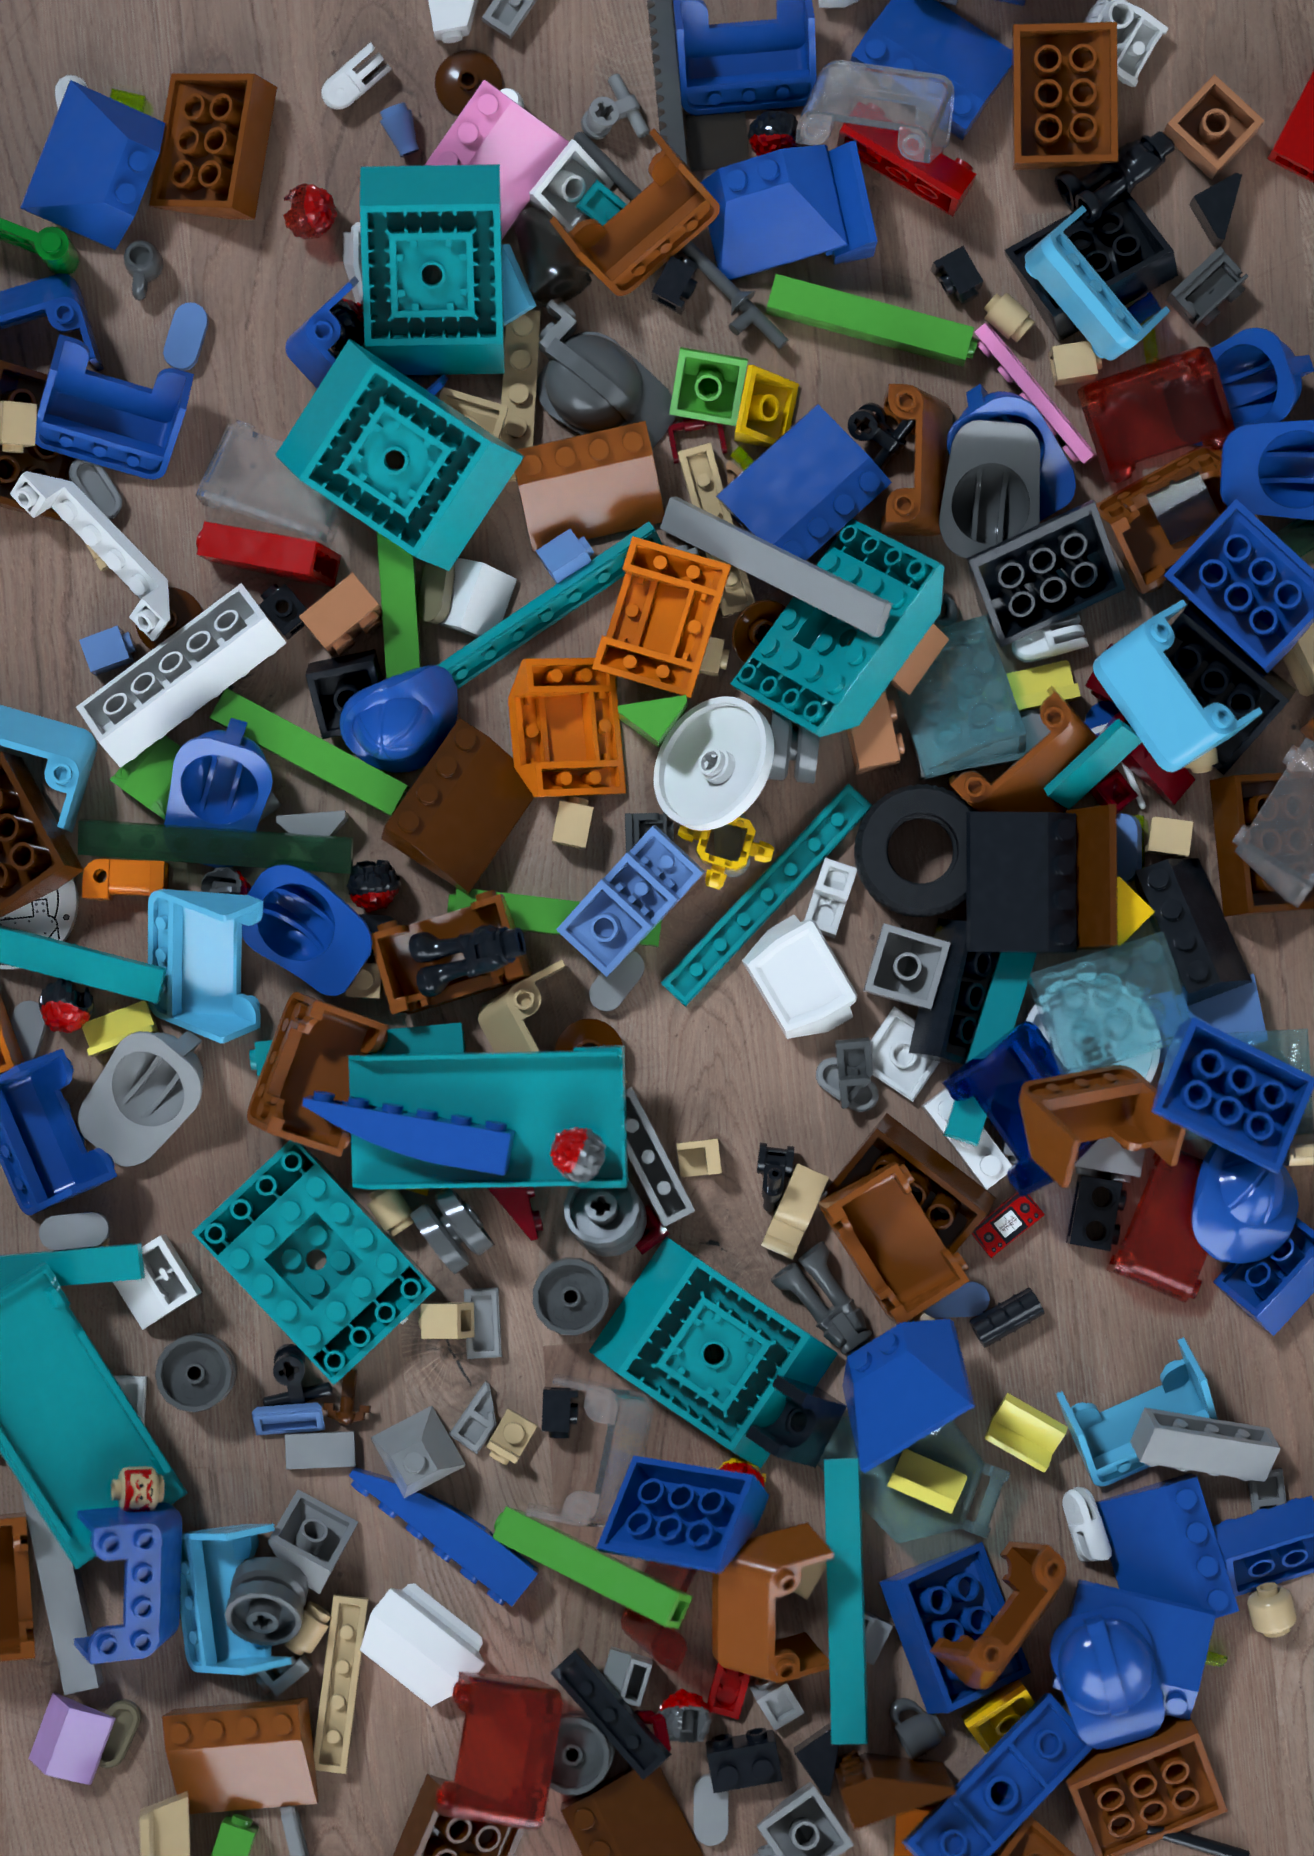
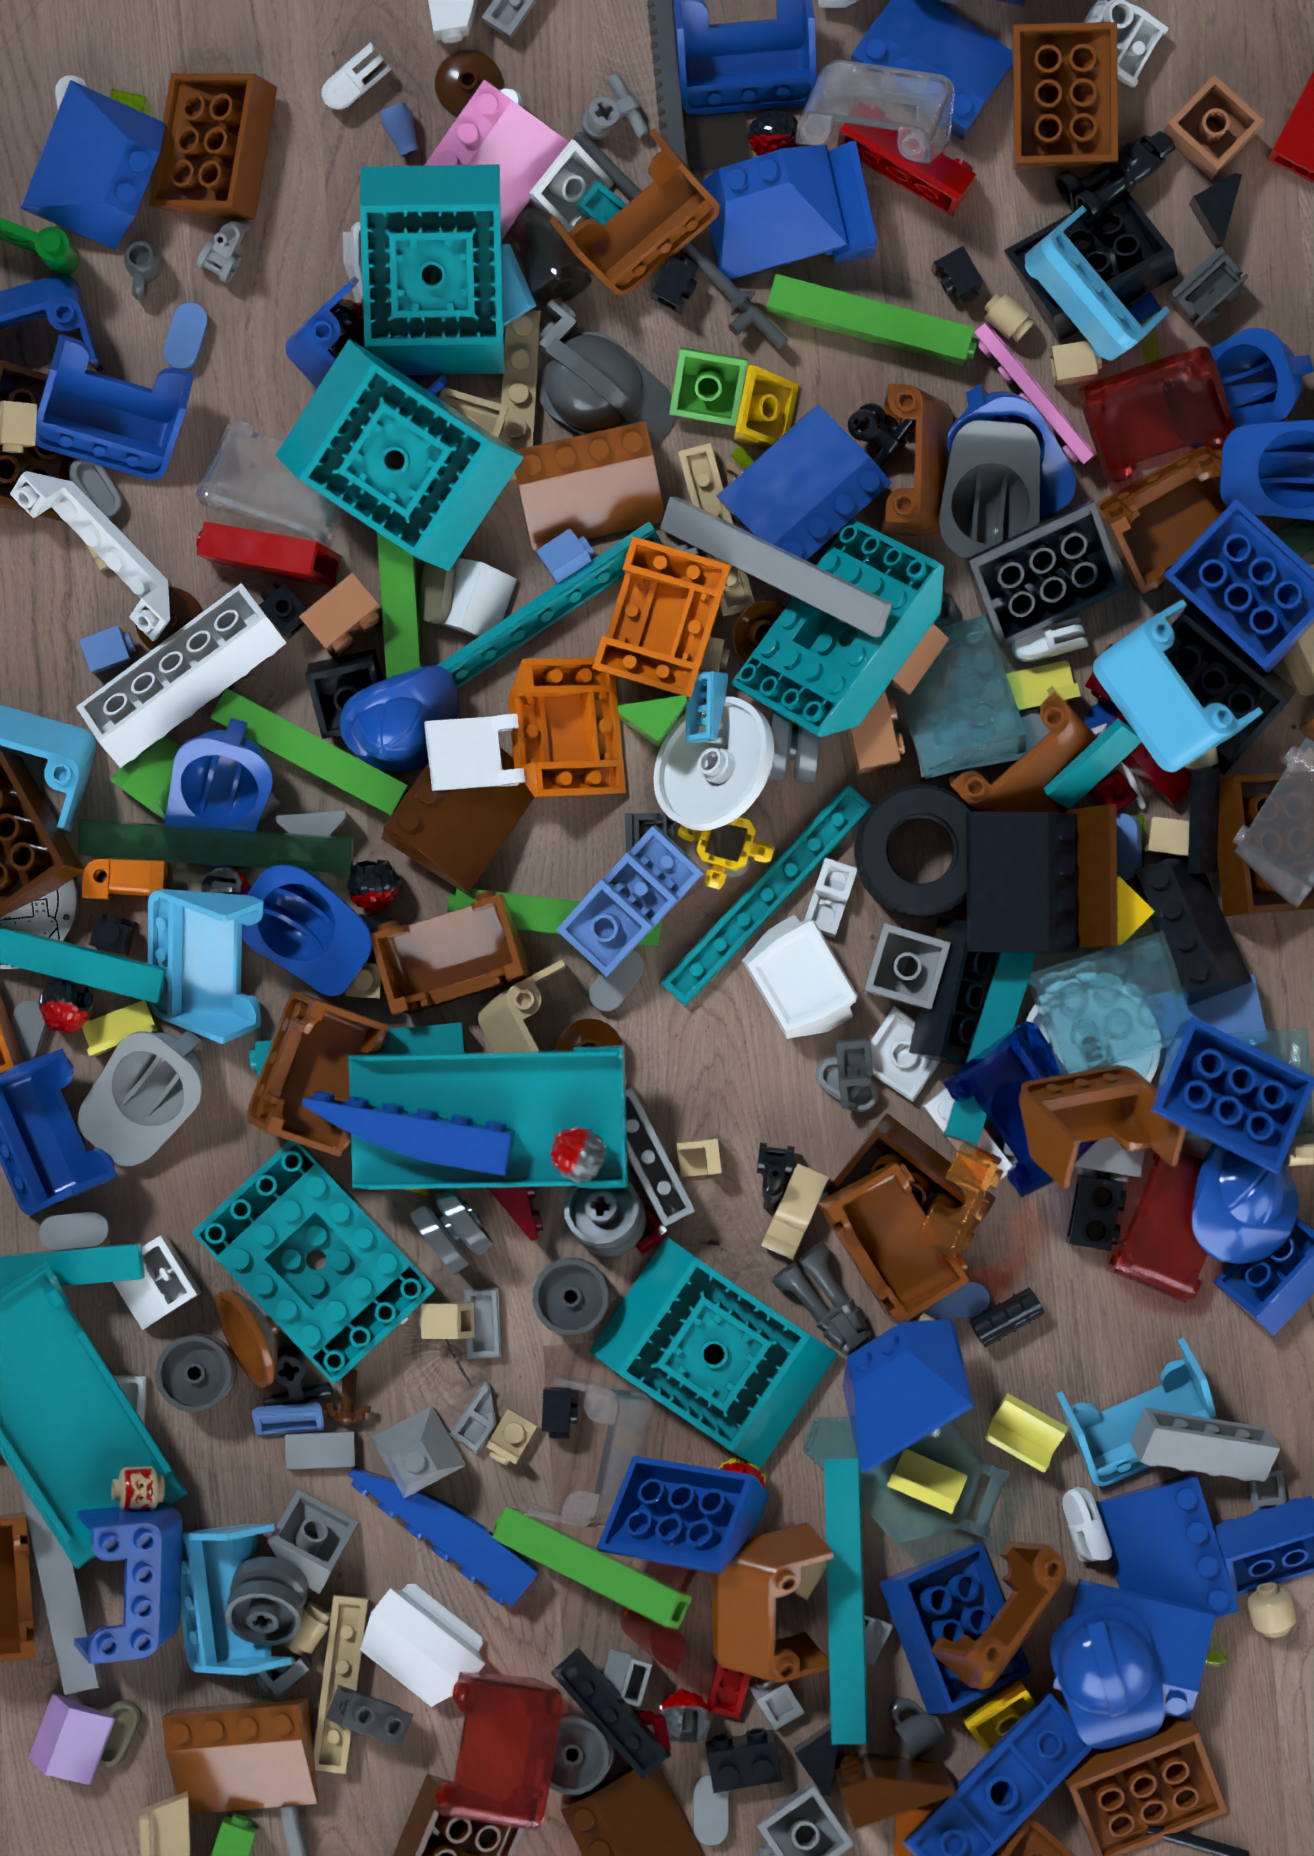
piece [283,183,337,239] -> none
tan brick [367,1189,414,1237] -> none
black piece [409,924,526,997] -> none
tan brick [552,796,594,850] -> none
dark red piece [668,418,728,464] -> none
black piece [746,1375,847,1468] -> none
tile [971,1188,1045,1258] -> none
clear smoke piece [1146,471,1220,545] -> none
none -> black brick [89,914,137,955]
none -> light grey piece [196,219,250,284]
none -> dark orange dish [216,1289,278,1388]
none -> dark grey hinge [325,1685,414,1748]
none -> white flag [424,714,525,791]
none -> medium azure slope [686,671,728,743]
none -> clear orange arch [917,1141,1004,1258]
none -> black tile [1188,767,1220,874]

